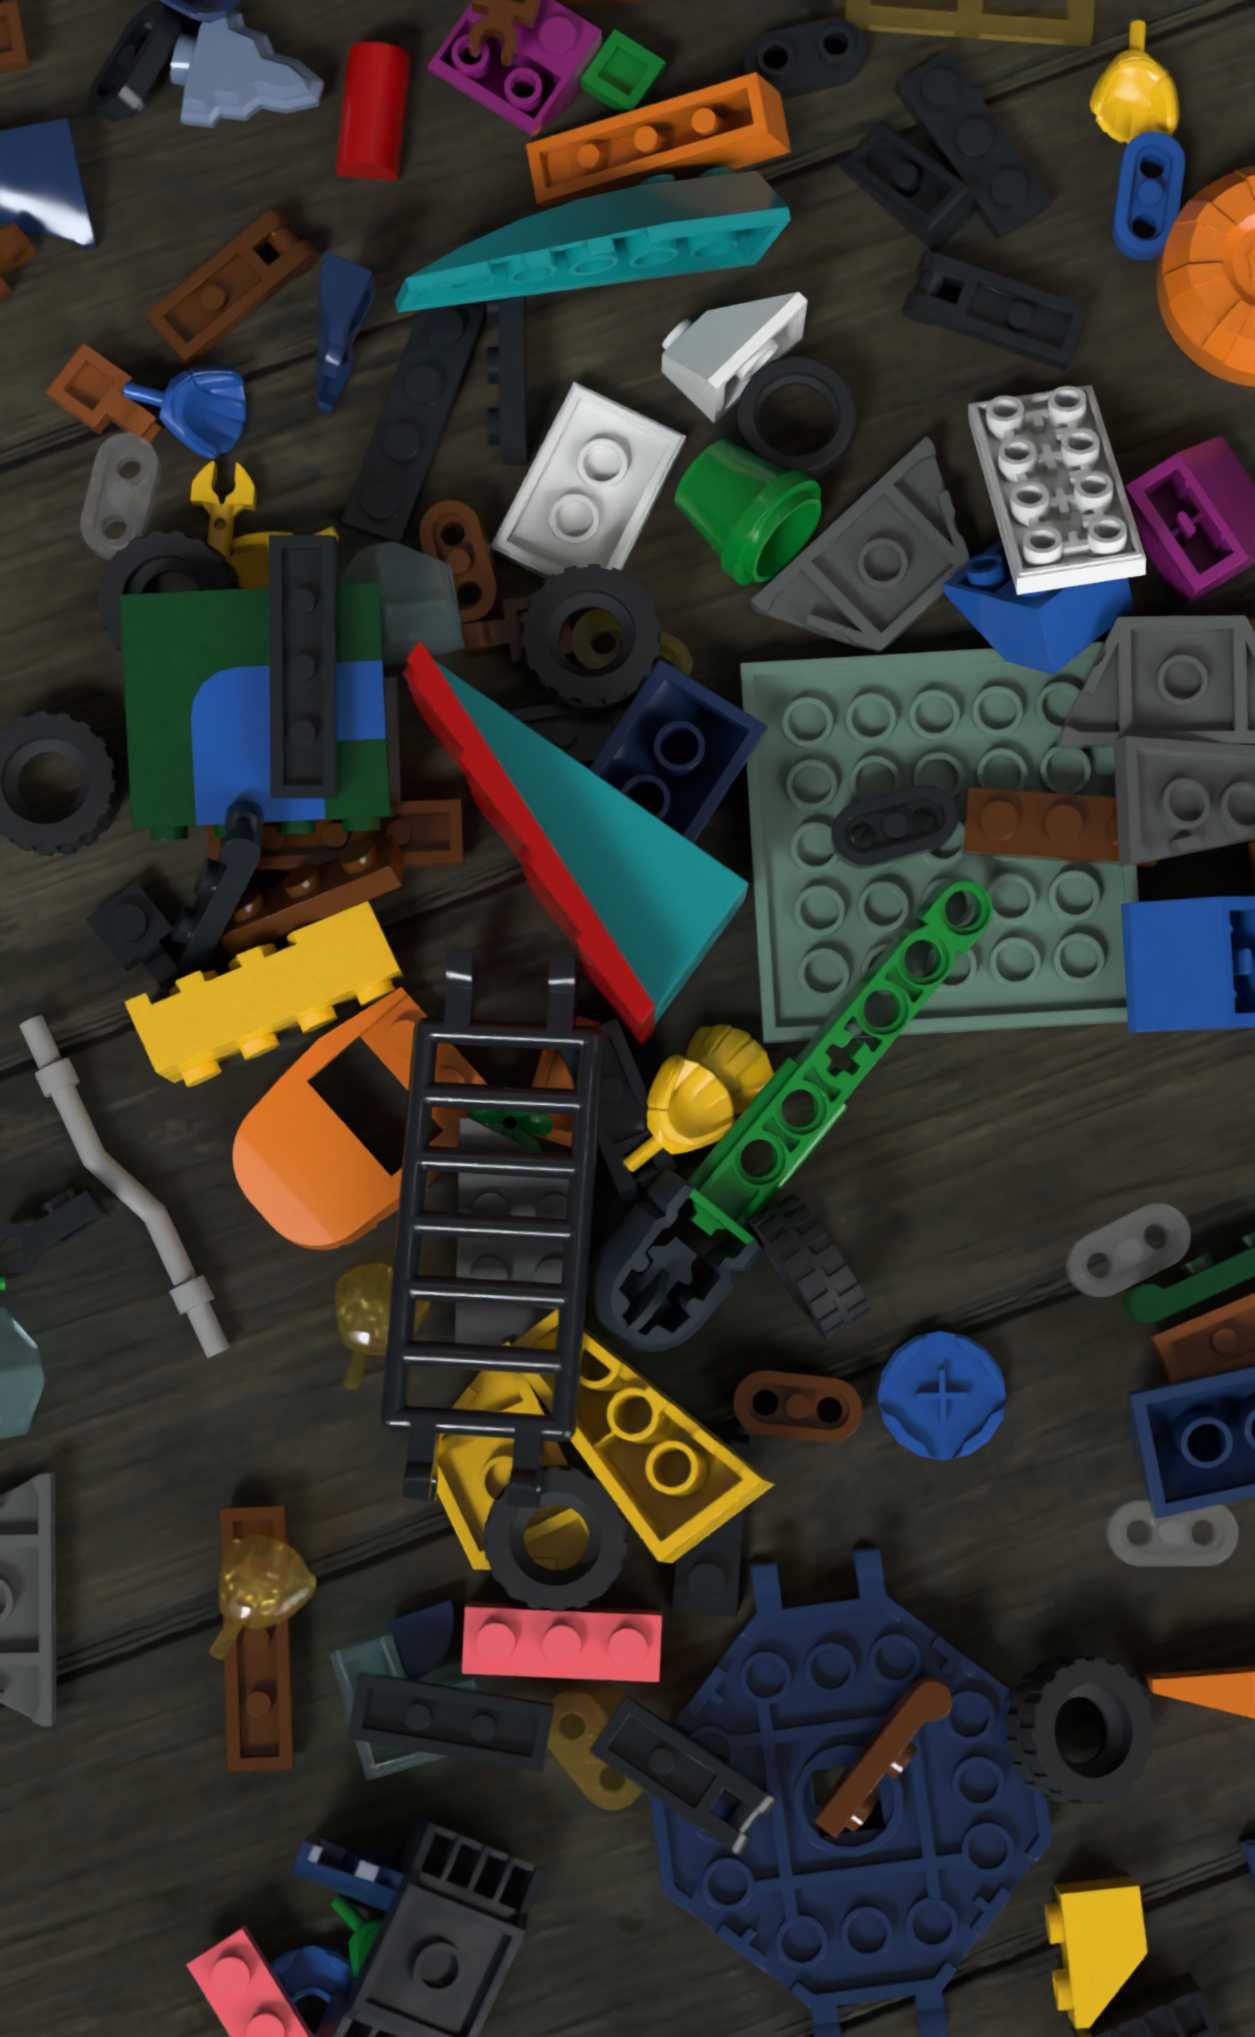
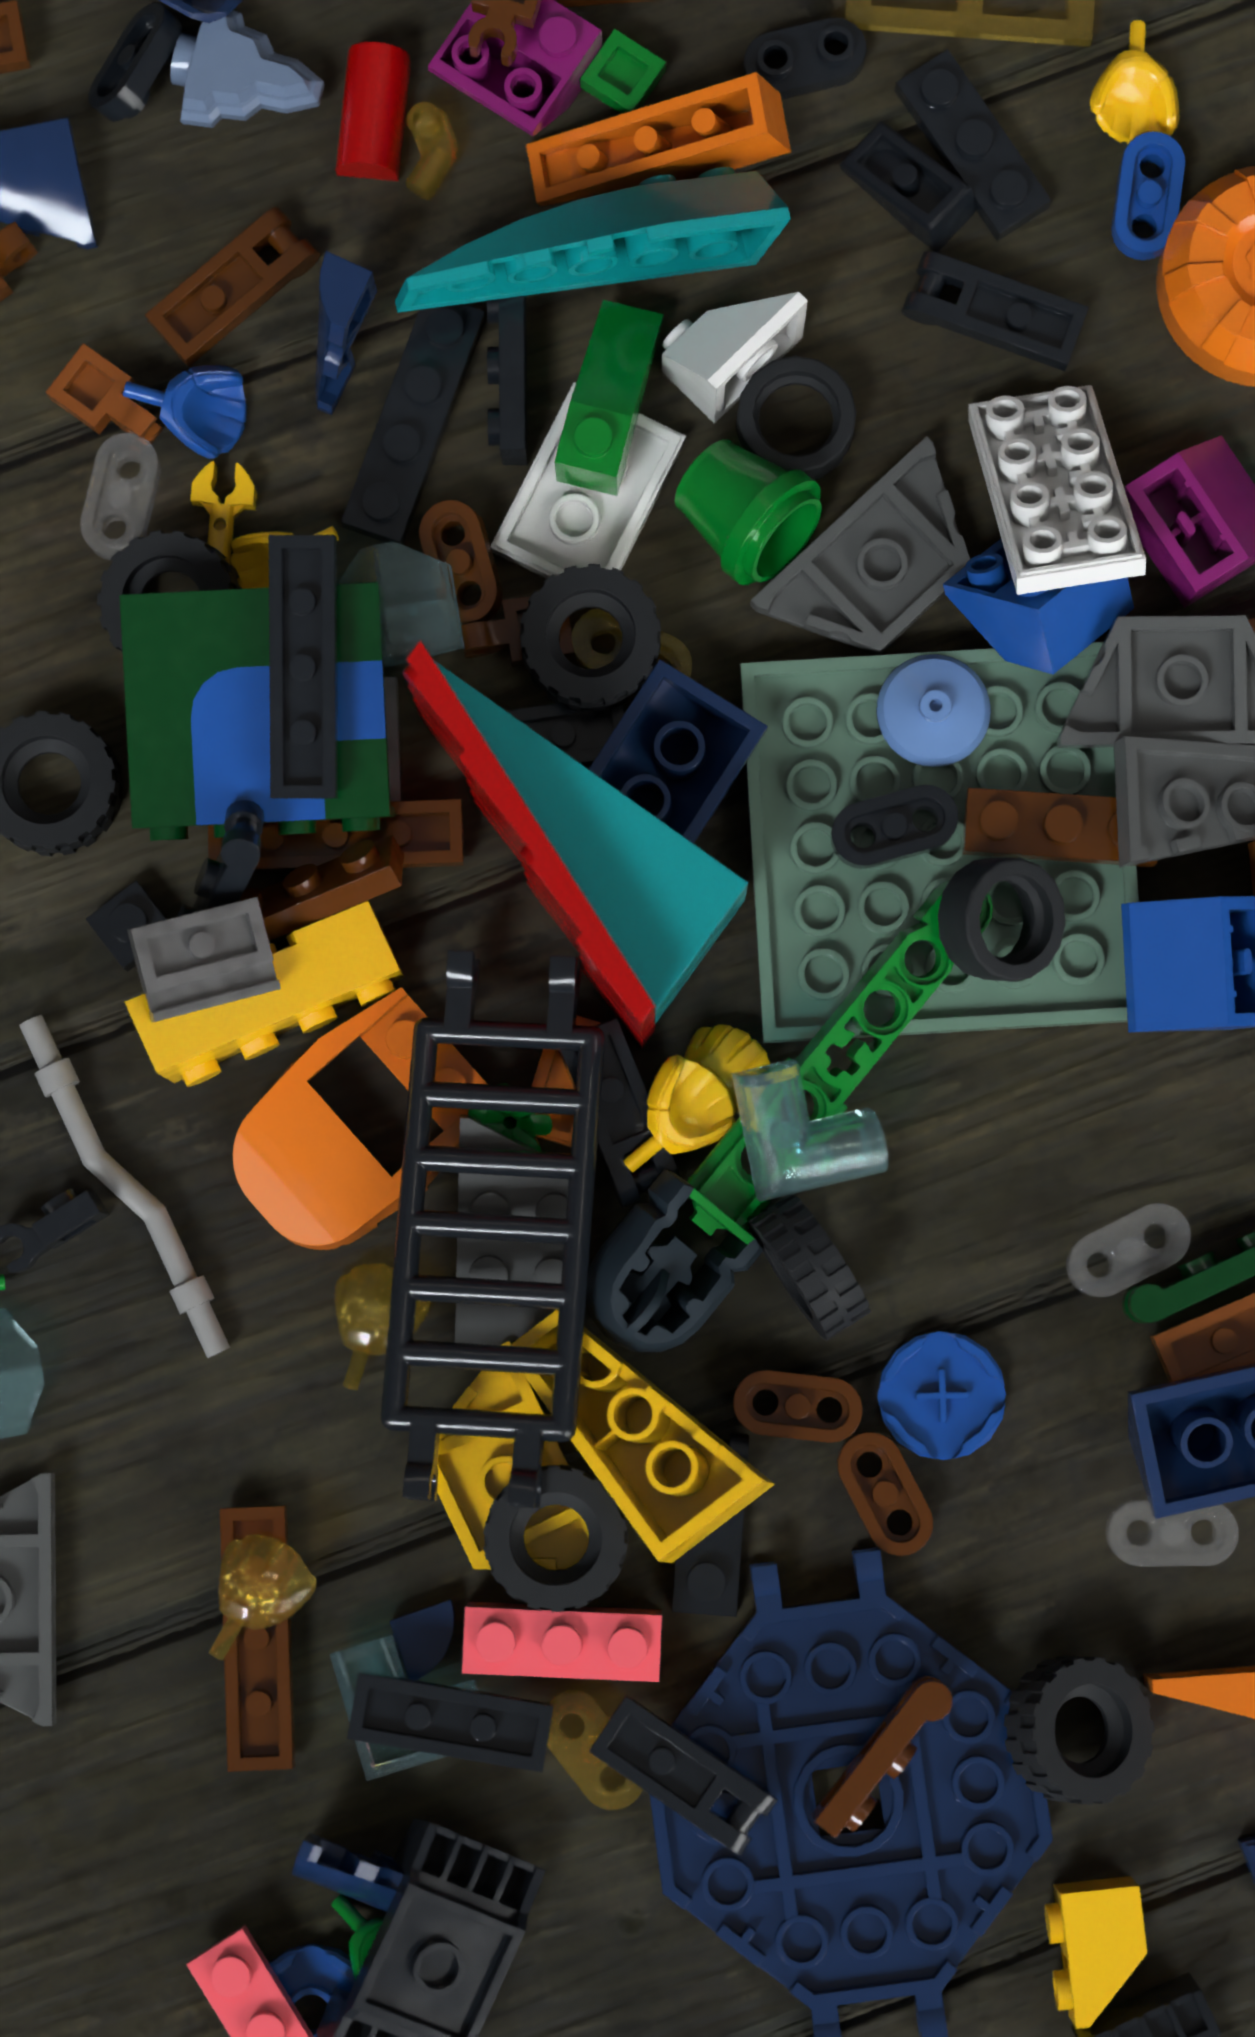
none -> flat silver plate [127,897,281,1022]
none -> clear yellow arm [405,101,459,201]
none -> green slope [554,300,664,496]
none -> clear light blue brick [732,1059,888,1201]
none -> reddish brown plate [837,1432,933,1556]
none -> medium blue piece [876,654,991,767]
none -> black tyre [938,857,1066,981]

